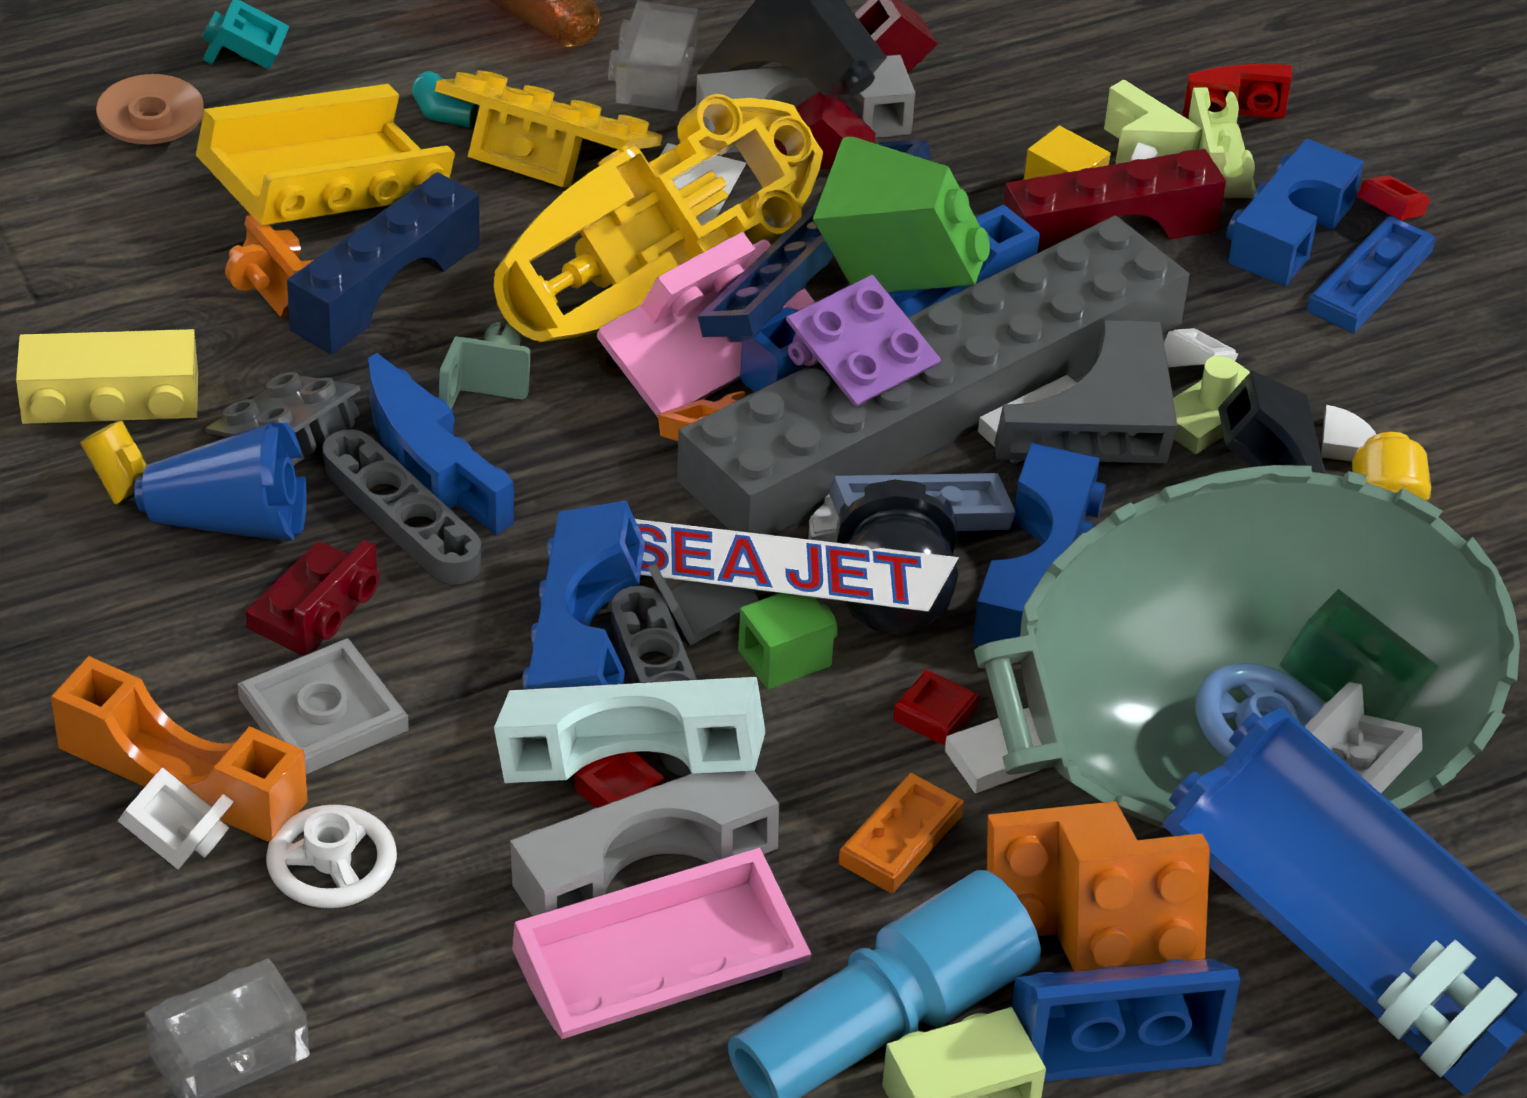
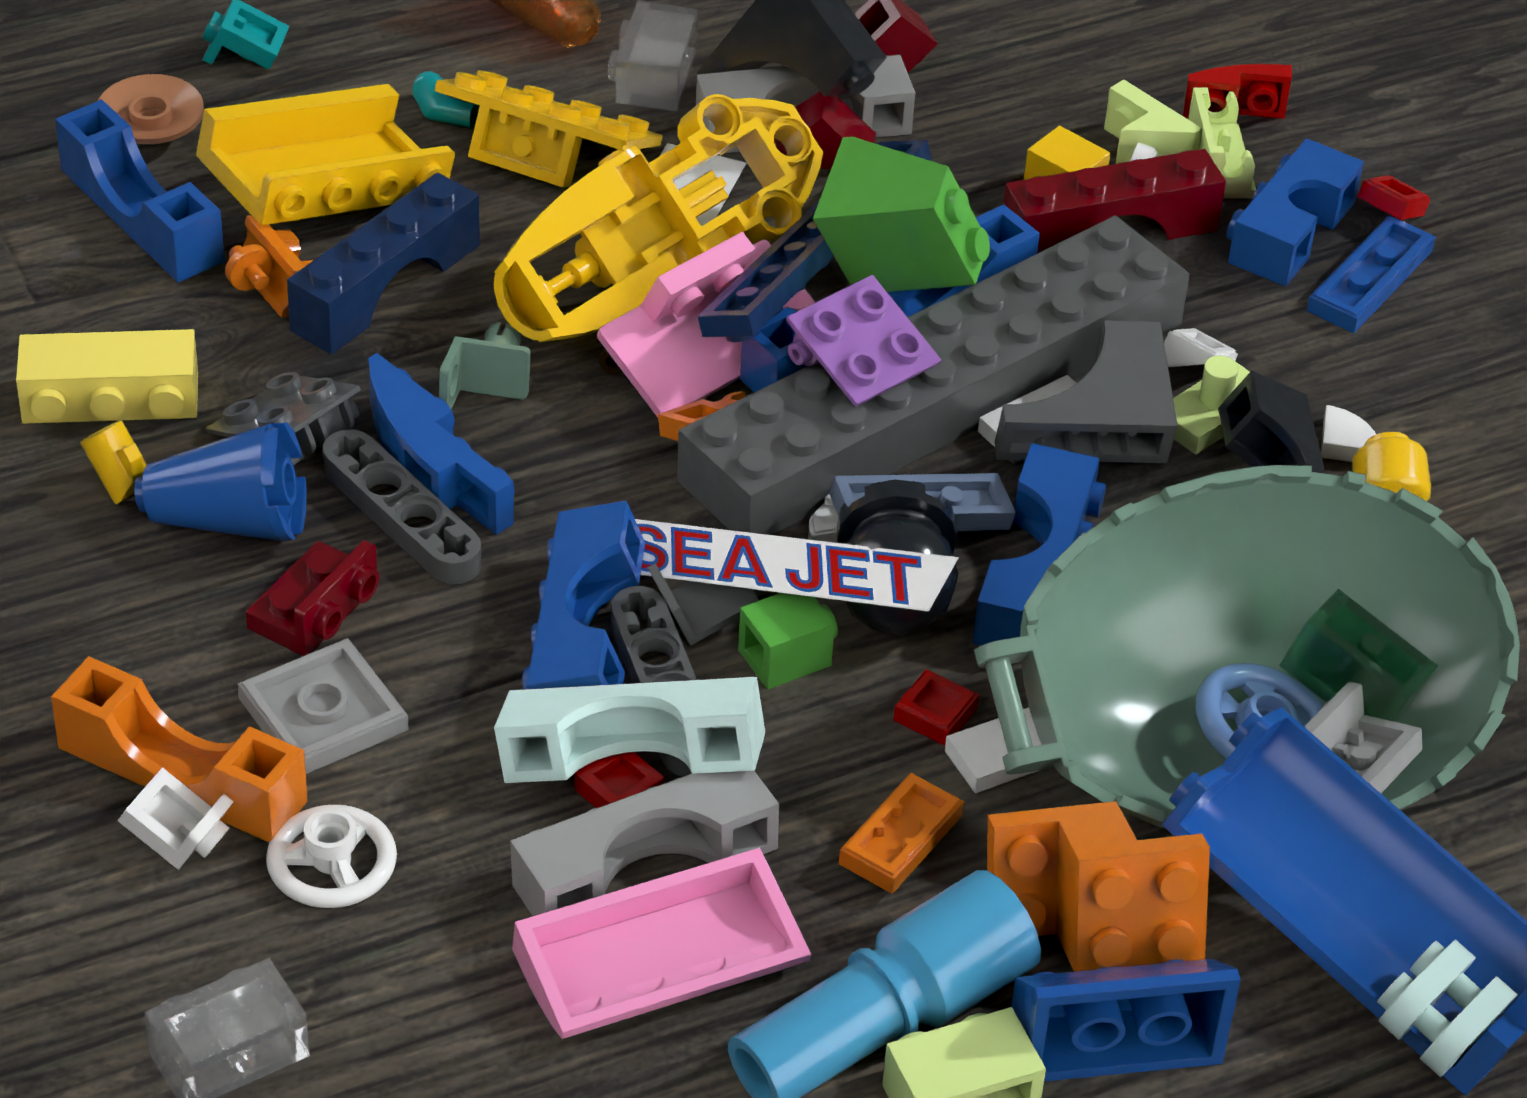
none -> blue arch [55,99,225,283]

